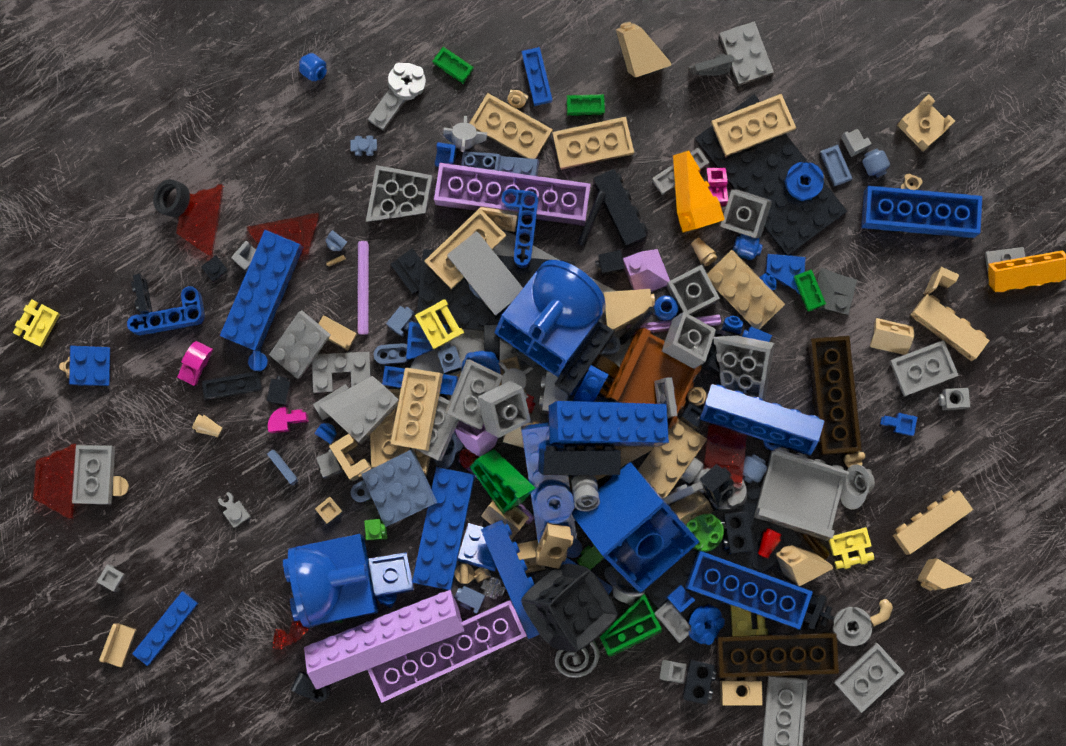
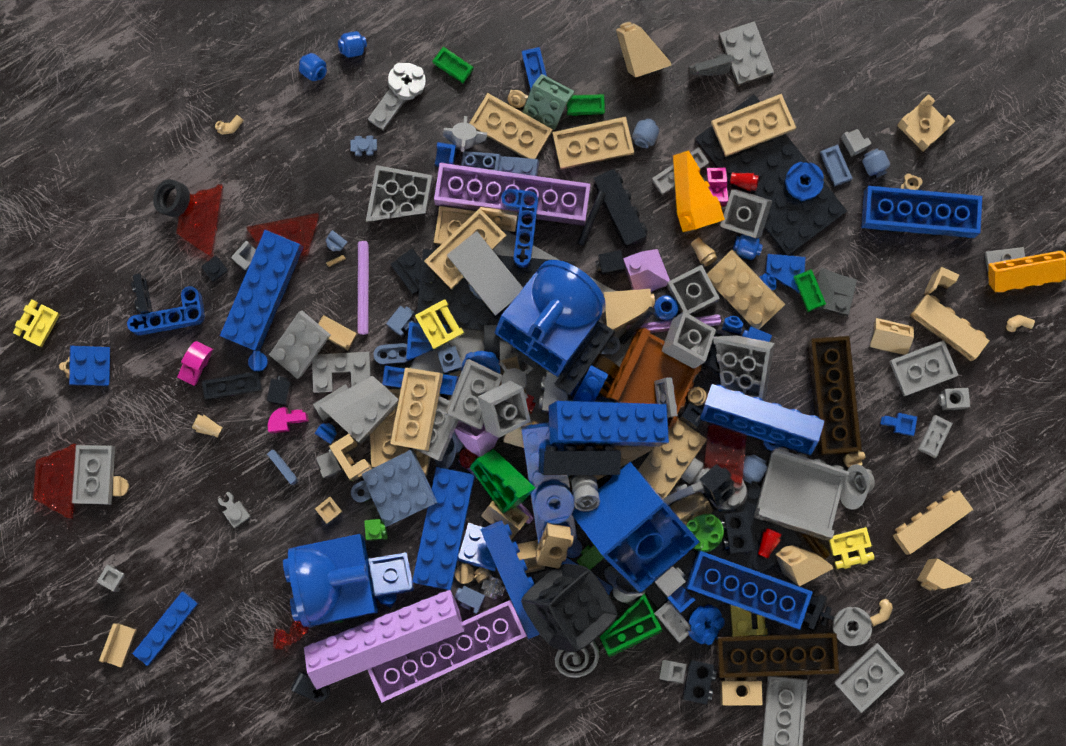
none -> tan arm [215,115,244,134]
none -> blue head [338,31,367,58]
none -> tan plate [434,206,476,245]
none -> sand green bracket [523,74,575,130]
none -> sand blue head [632,119,660,148]
none -> light grey brick [654,566,686,597]
none -> red cone [730,172,759,192]
none -> light grey plate [917,415,953,458]
none -> tan arm [1006,315,1035,332]

